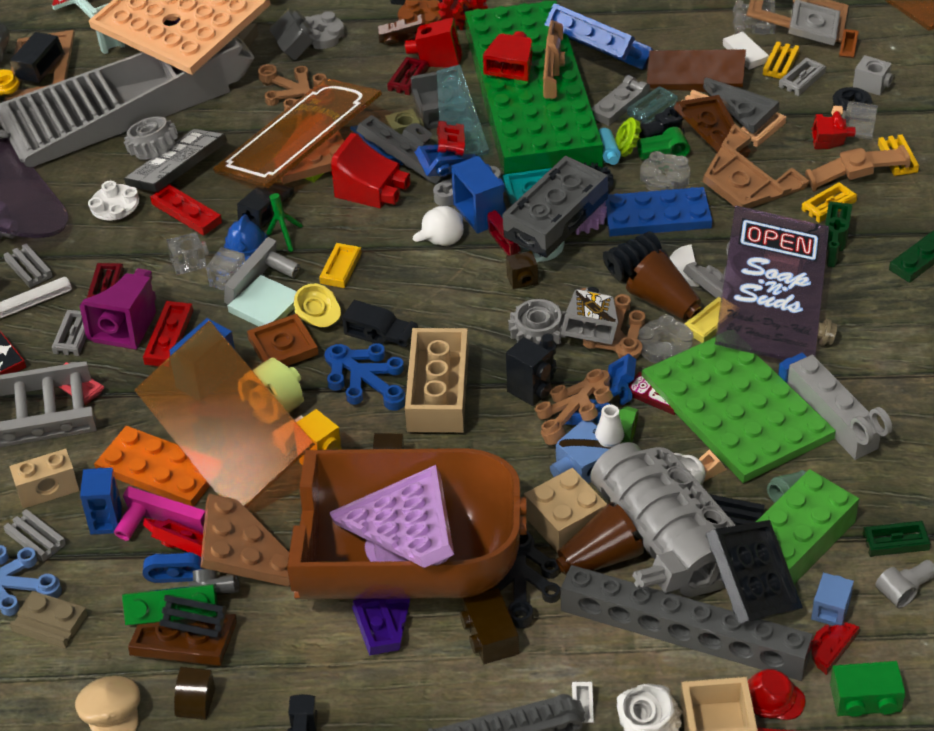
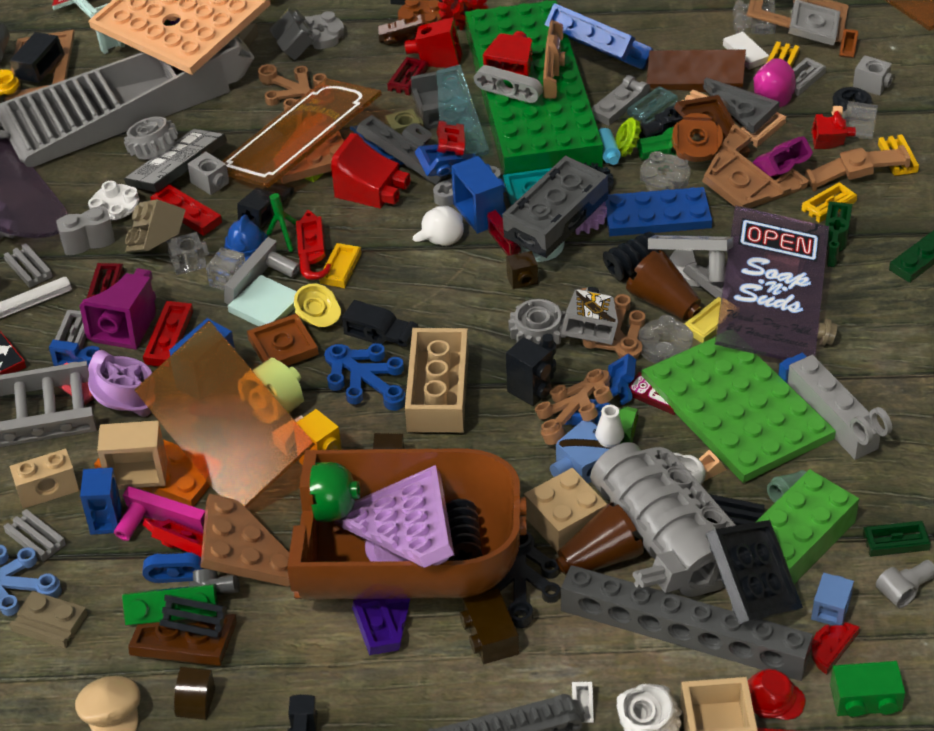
none -> blue plate [49,339,100,367]
none -> light grey brick [56,207,115,255]
none -> lavender piece [88,350,157,417]
none -> tan piece [97,421,167,489]
none -> dark tan slope [125,199,186,253]
none -> light grey brick [188,152,229,195]
none -> red plate [296,210,331,280]
none -> green cylinder [310,462,361,523]
none -> black piece [446,499,483,561]
none -> light grey beam [474,65,543,103]
none -> light grey piece [648,235,733,282]
none -> dark orange plate [672,113,723,162]
none -> magenta brick [753,136,813,178]
none -> dark pink piece [754,59,796,108]

